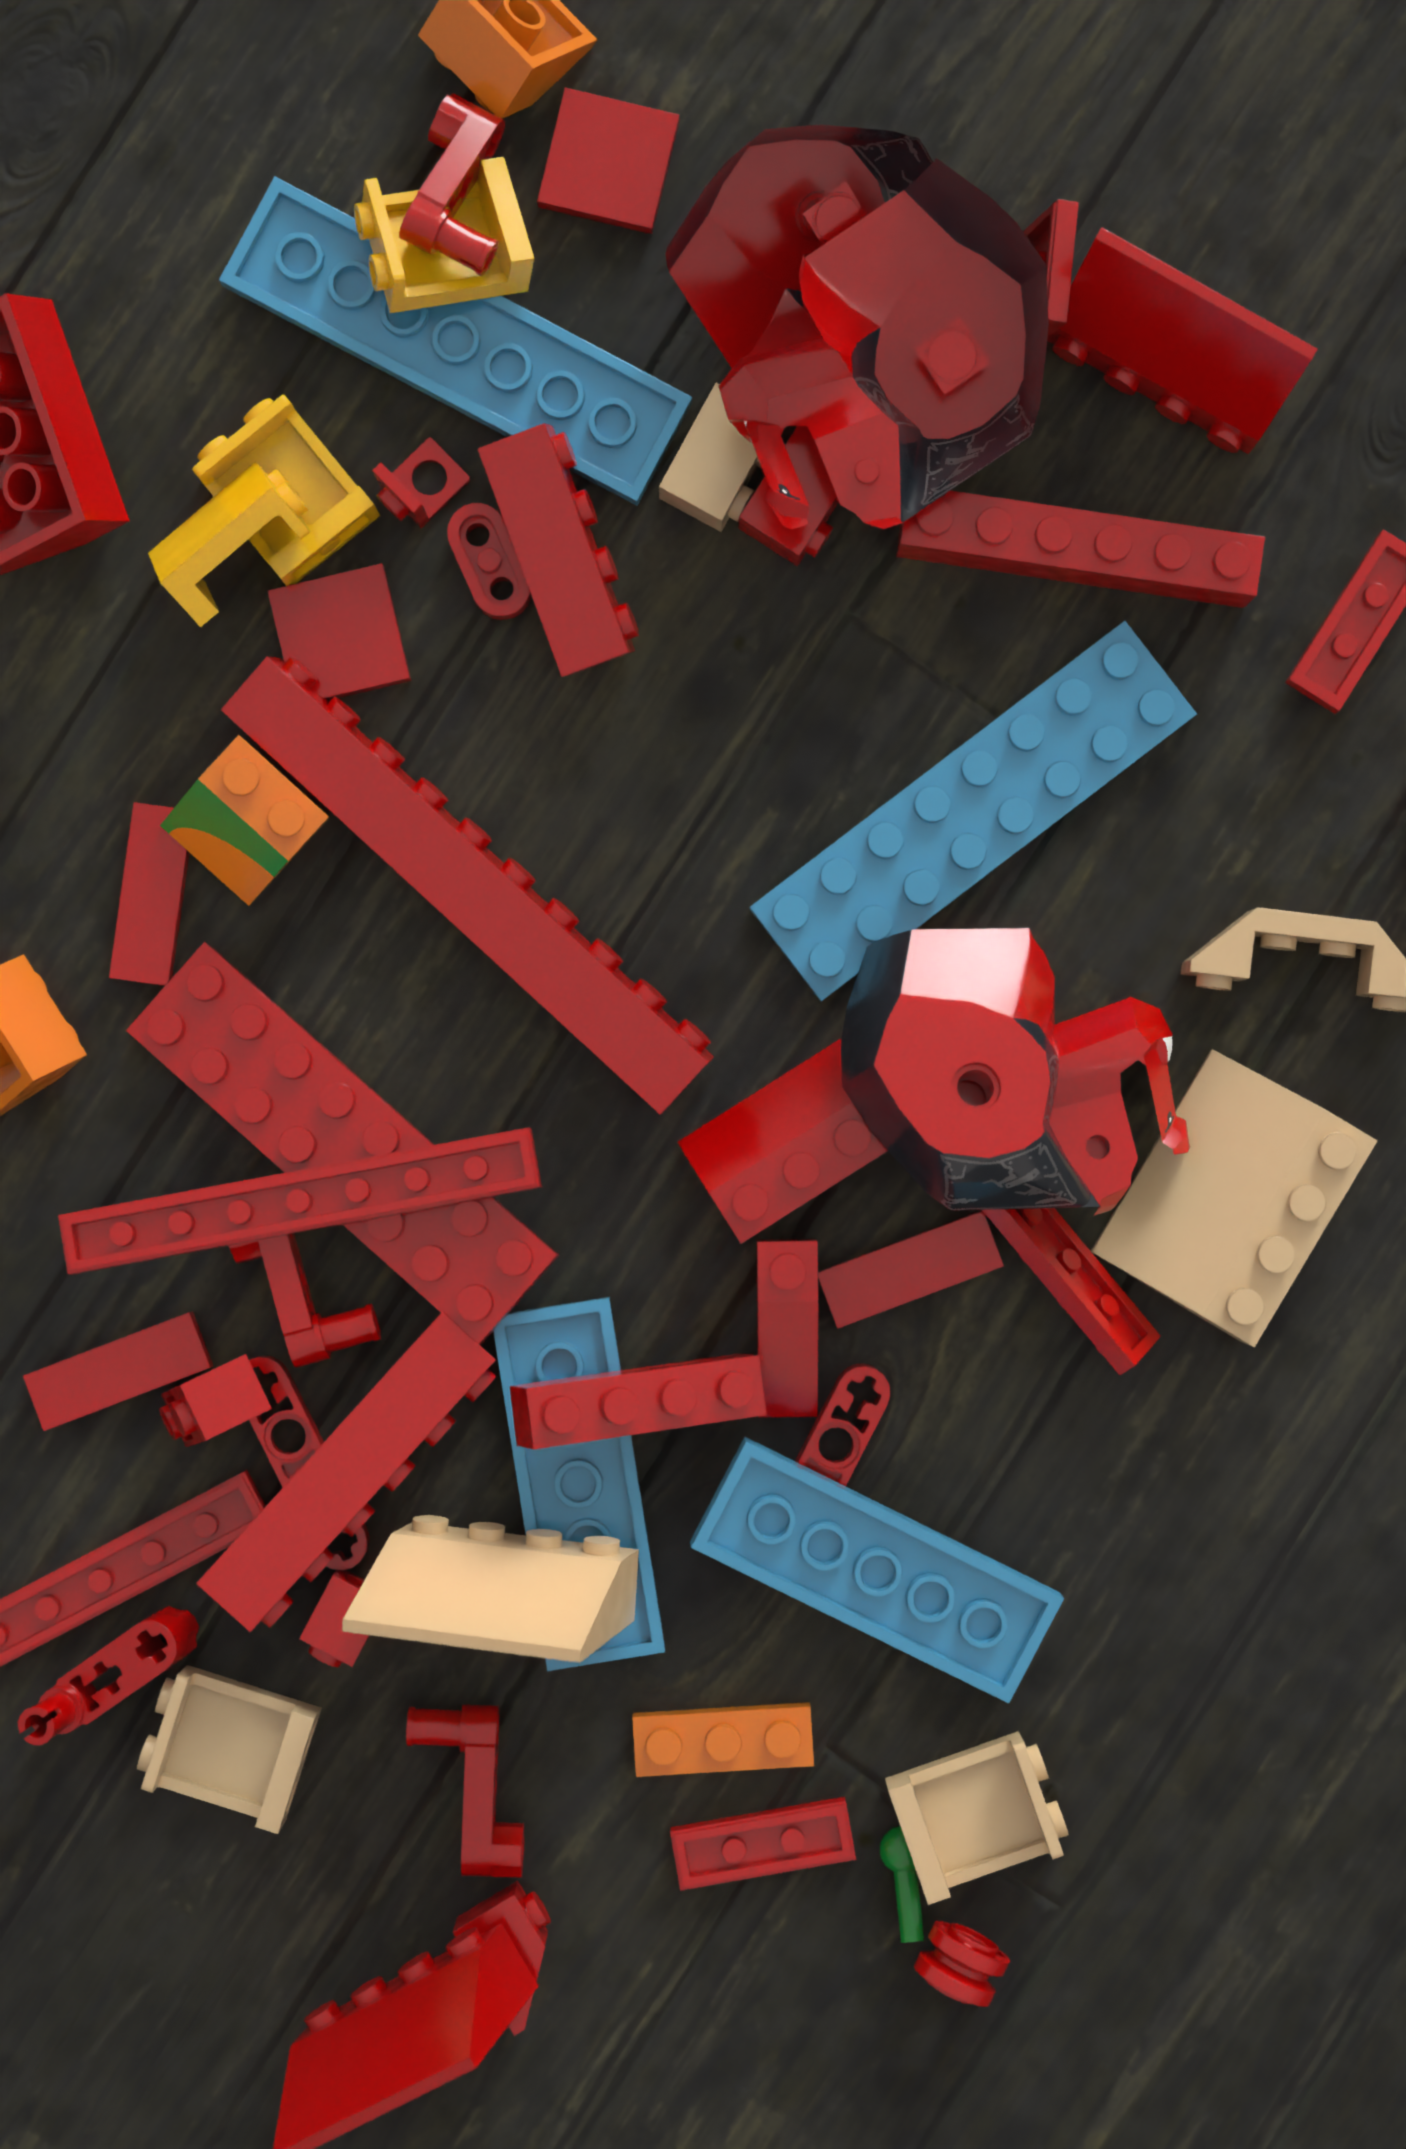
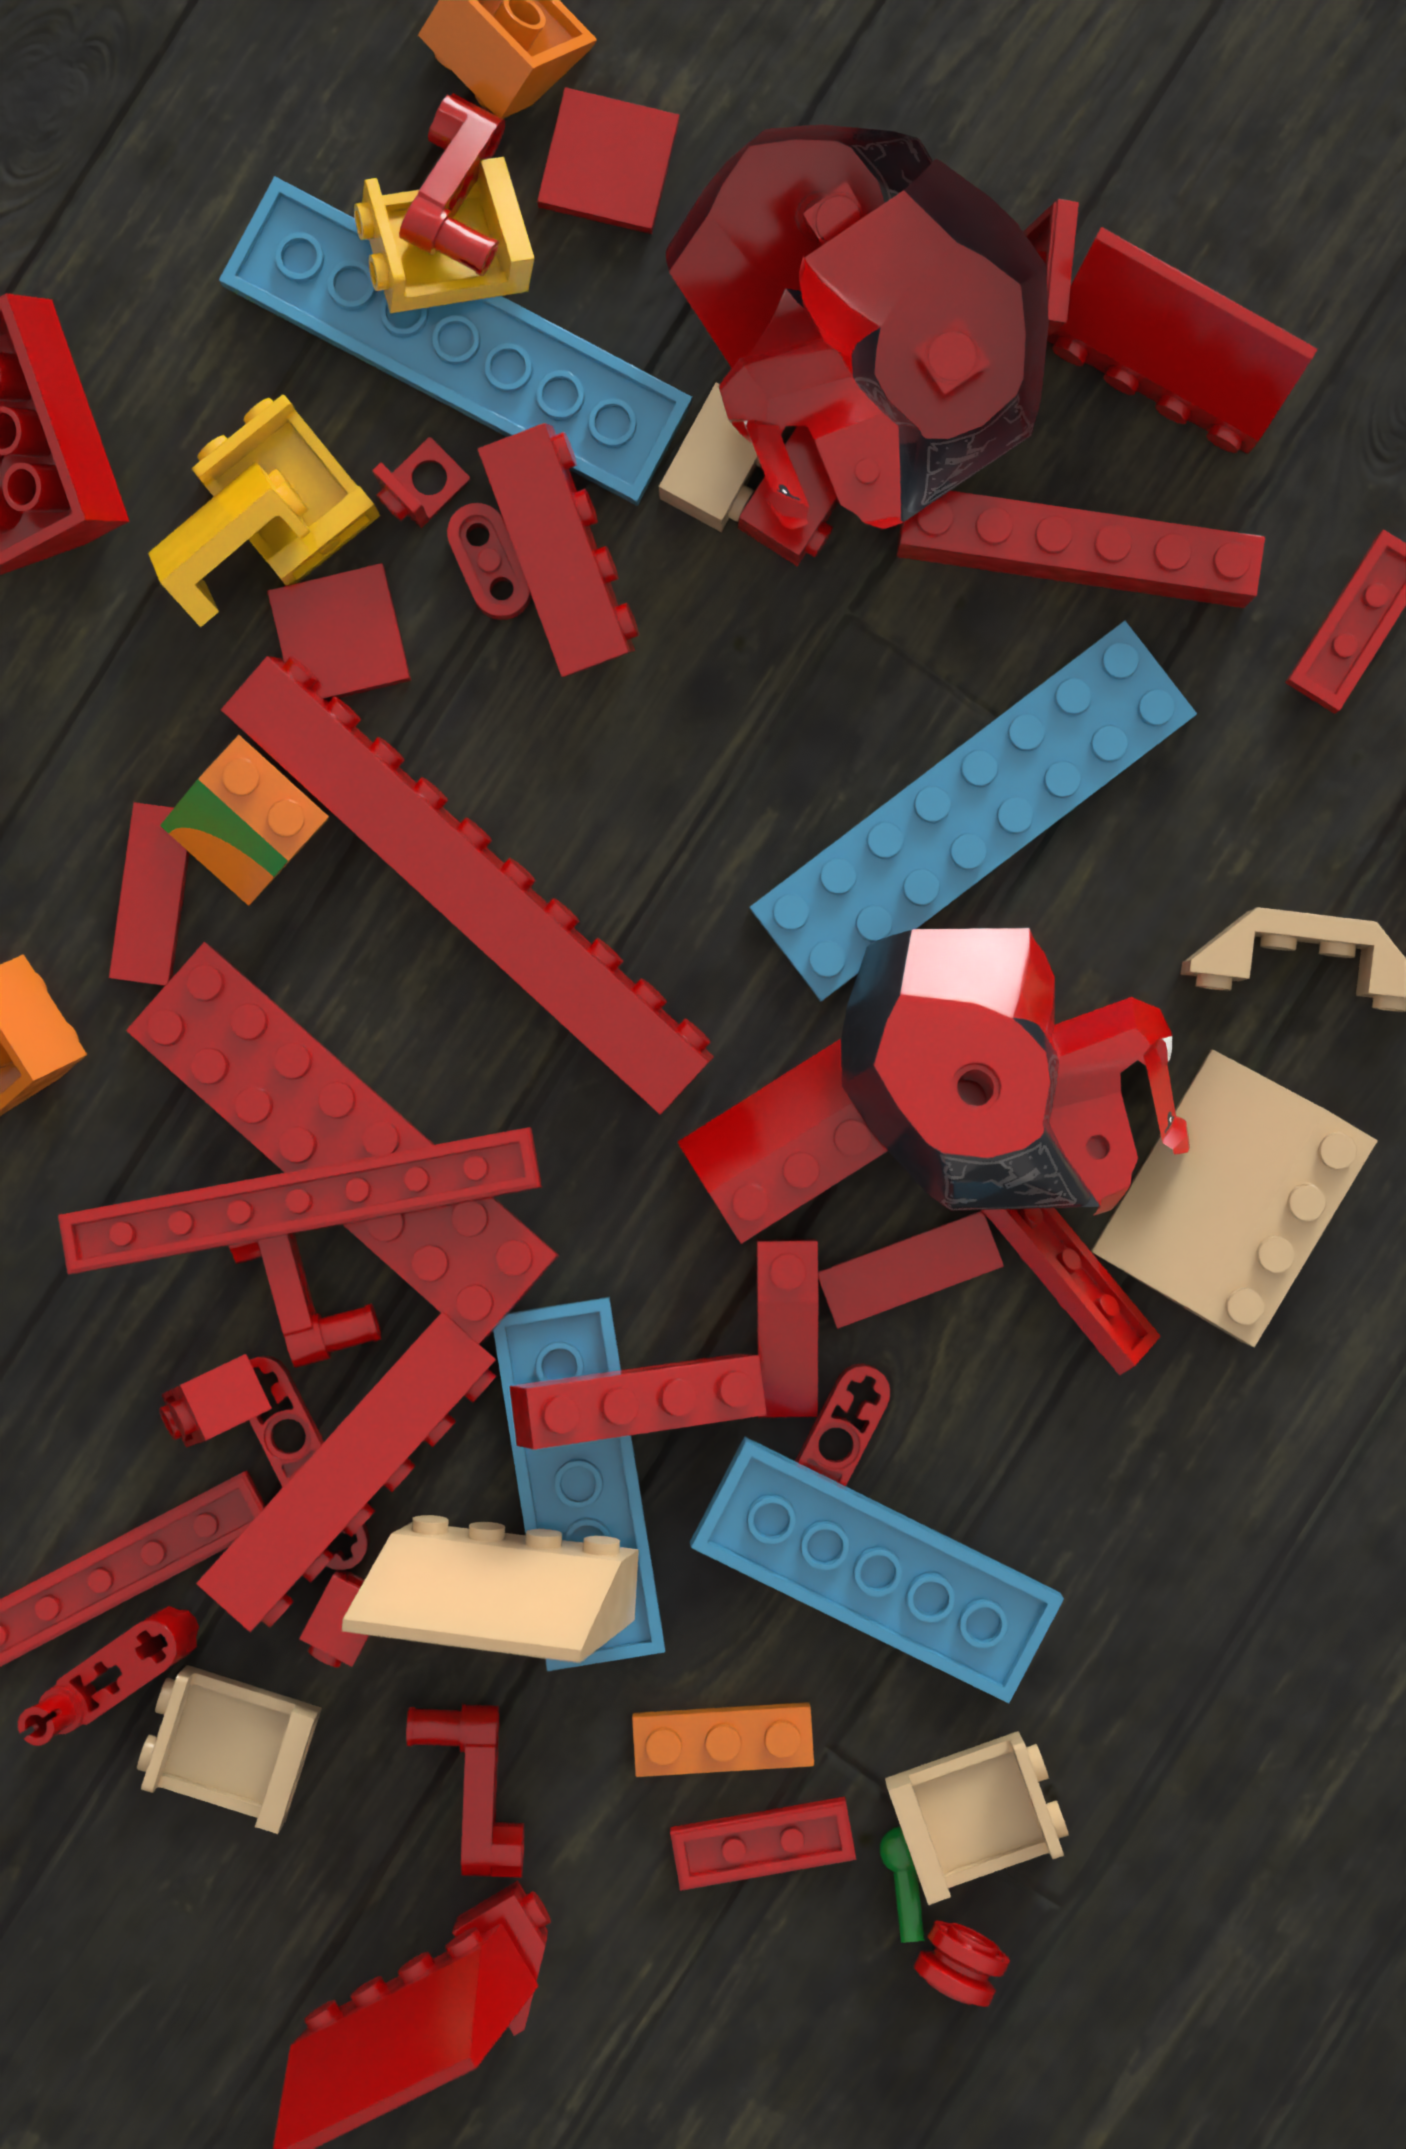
red tile [23,1311,213,1431] -> none

